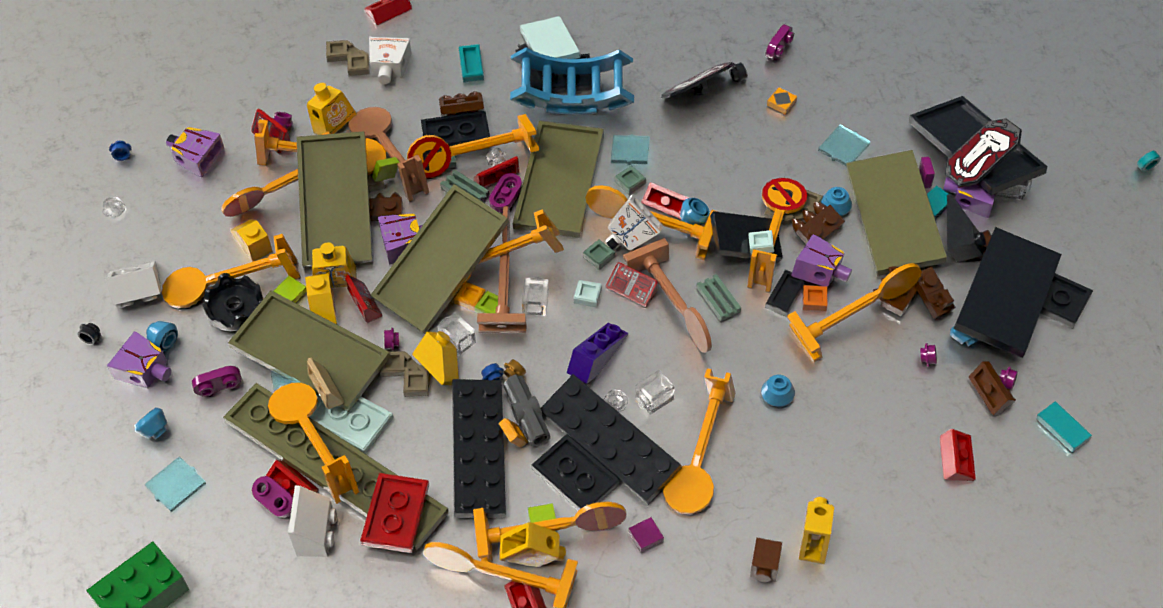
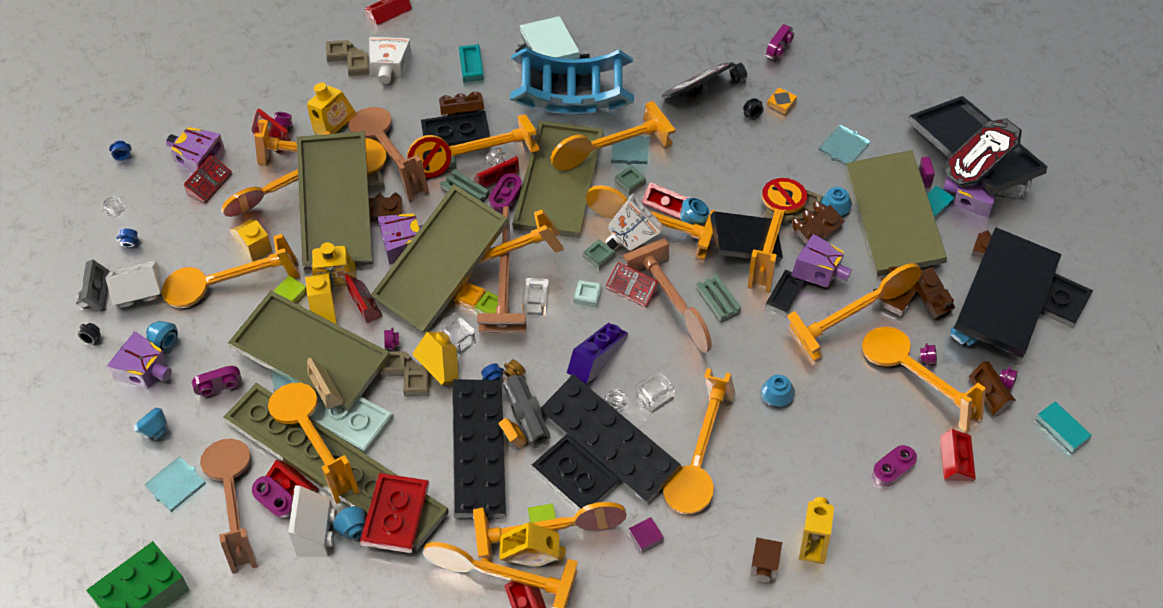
black plate [202,273,263,331] -> none
lime tile [372,157,400,182] -> none
light aqua tile [749,230,774,255] -> none
orange tile [803,285,827,311] -> none
black slope [947,194,986,263] -> none
teal tile [1137,151,1161,172] -> none
none -> dark grey hinge [76,259,109,311]
none -> blue plate [116,228,139,247]
none -> slope [184,155,232,203]
none -> nougat piece [200,439,258,573]
none -> dark azure cone [333,506,366,540]
none -> light orange piece [550,101,676,171]
none -> black plate [743,98,764,119]
none -> light orange piece [862,326,986,433]
none -> magenta plate [872,445,917,487]

